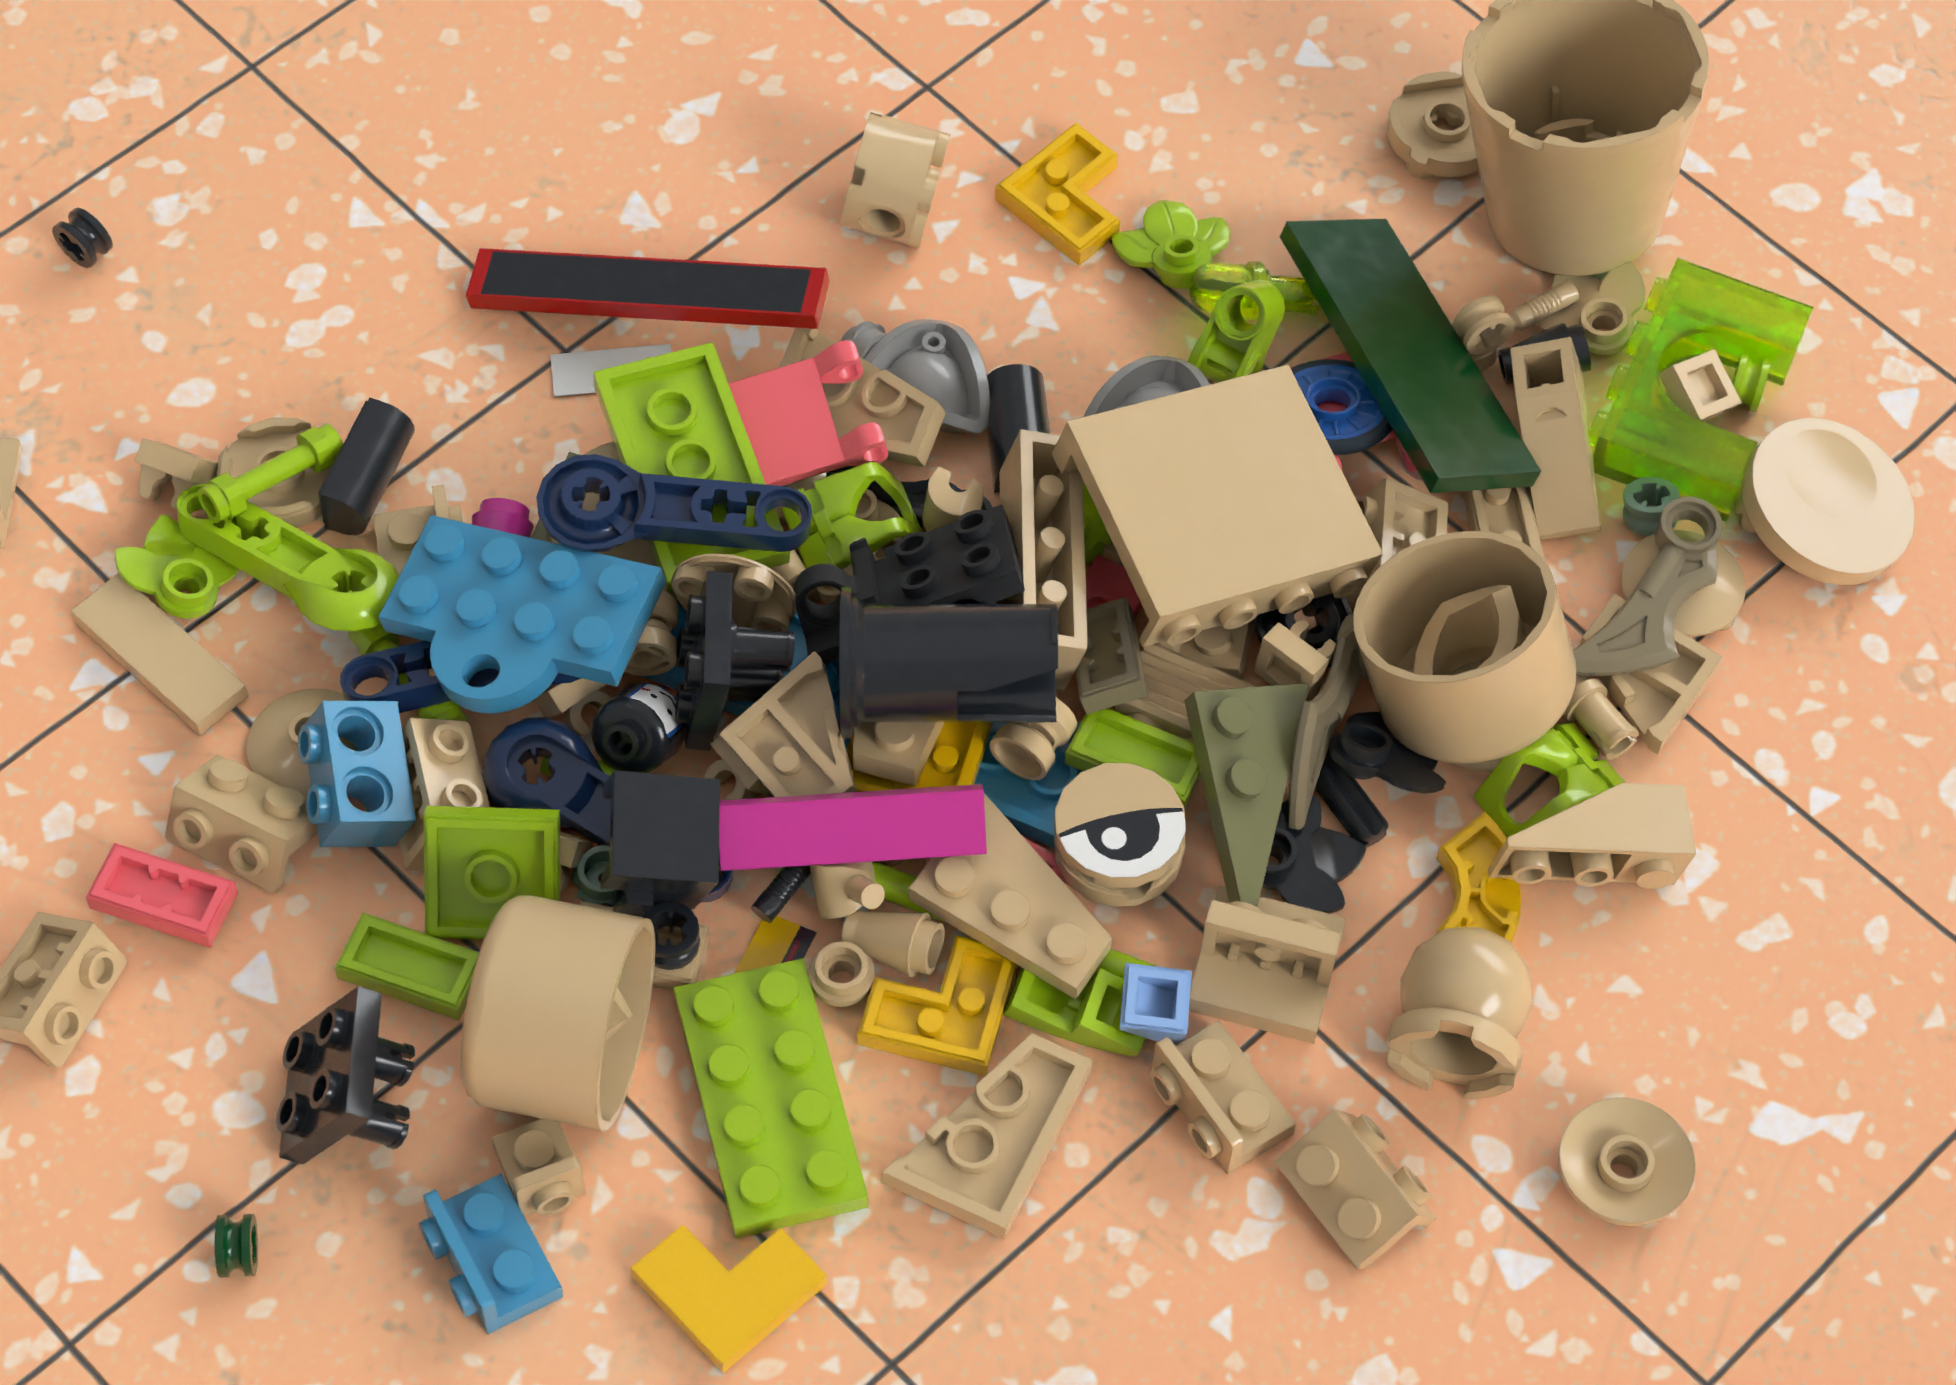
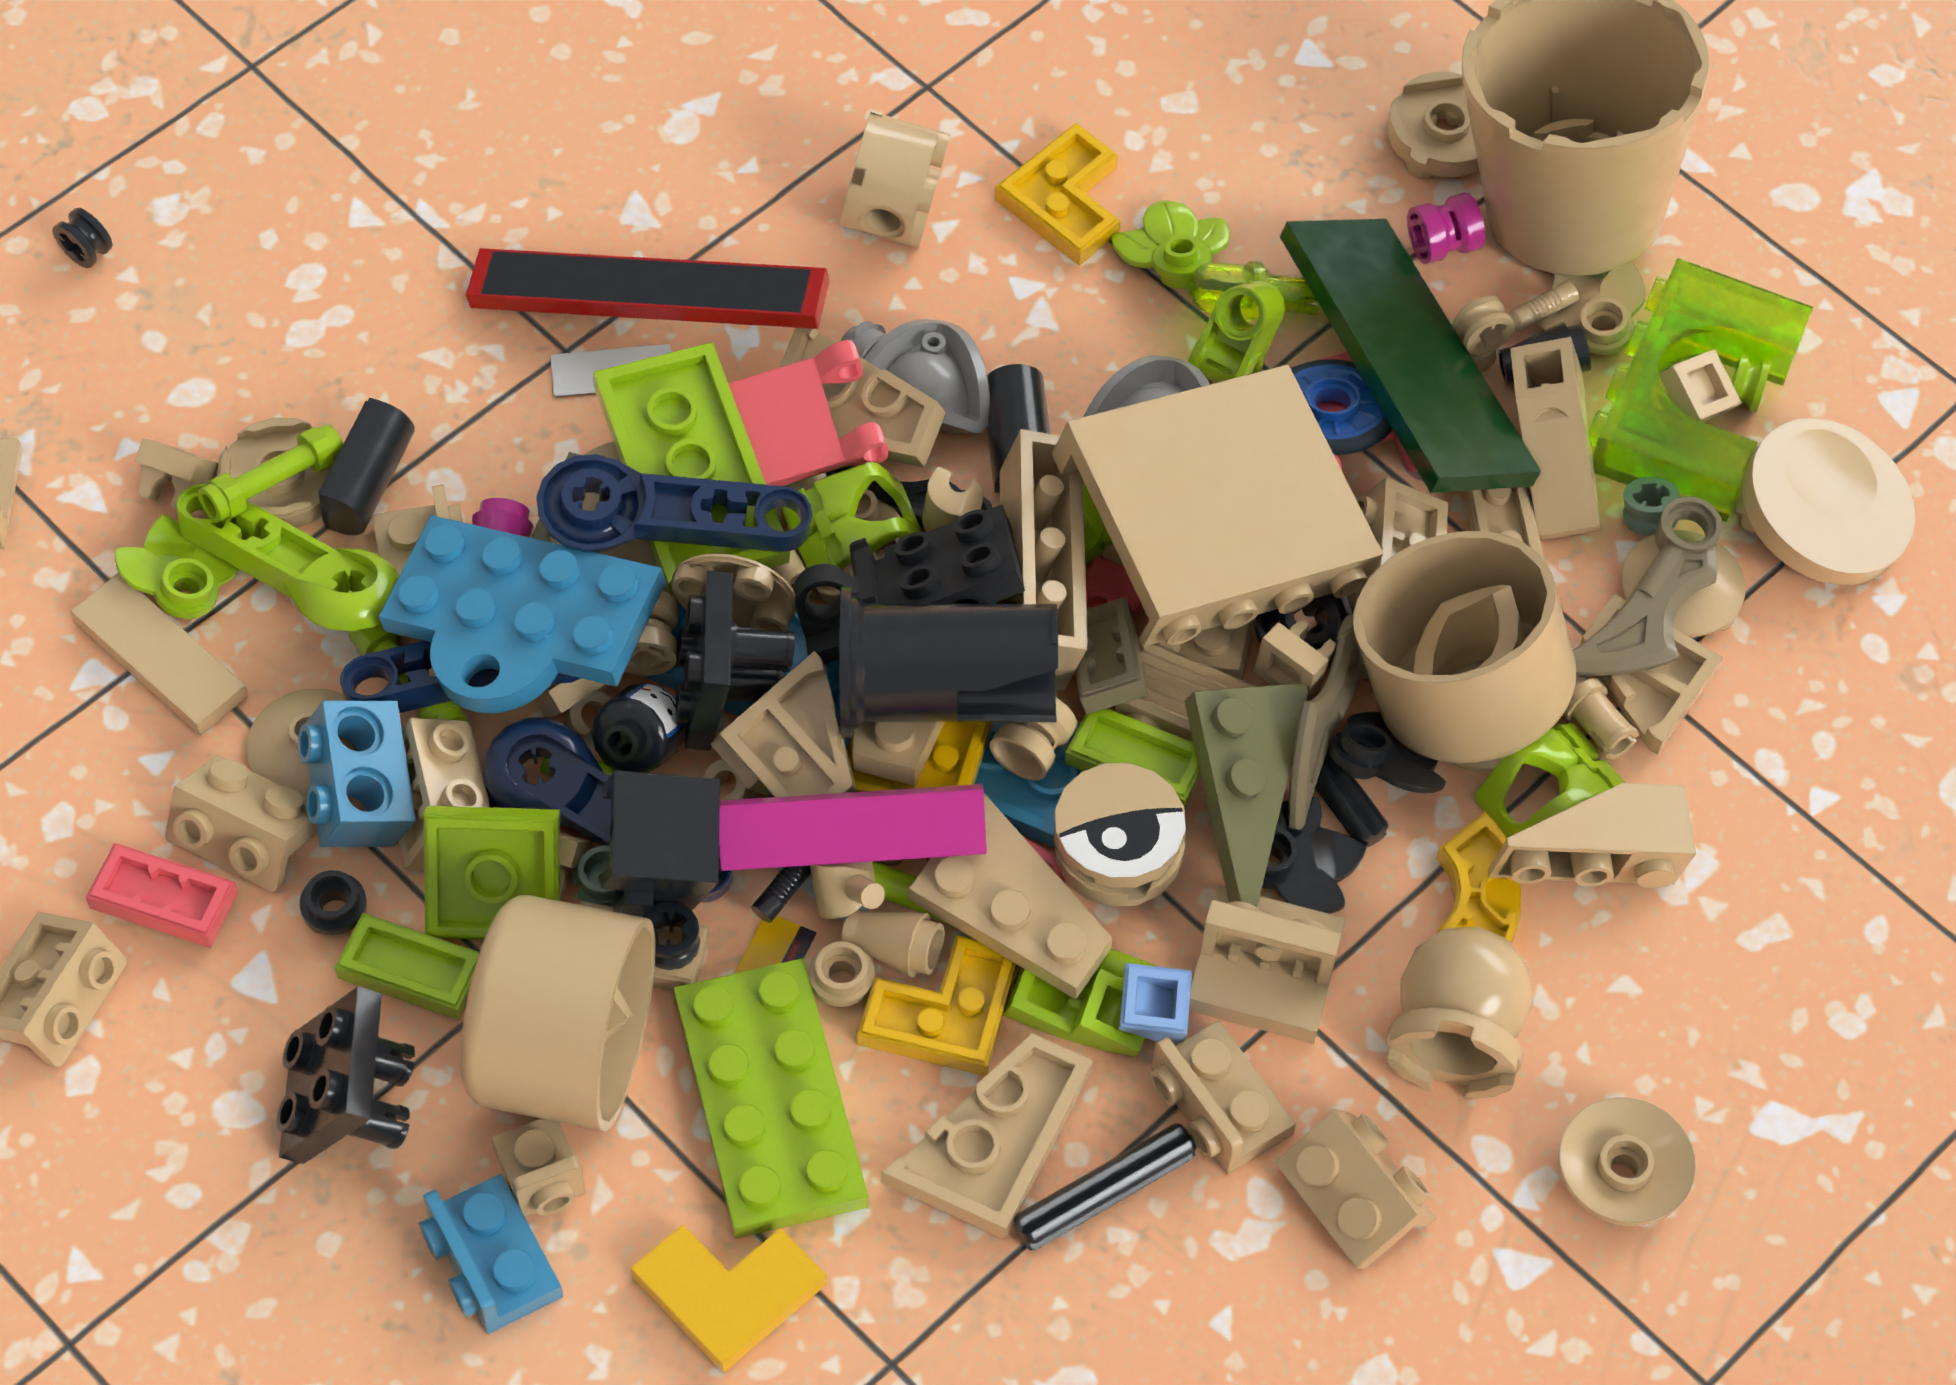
dark green bush [214,1214,258,1278] -> none
none -> black plate [299,870,367,935]
none -> black axle [1013,1123,1196,1251]
none -> dark pink wheel [1407,192,1485,264]

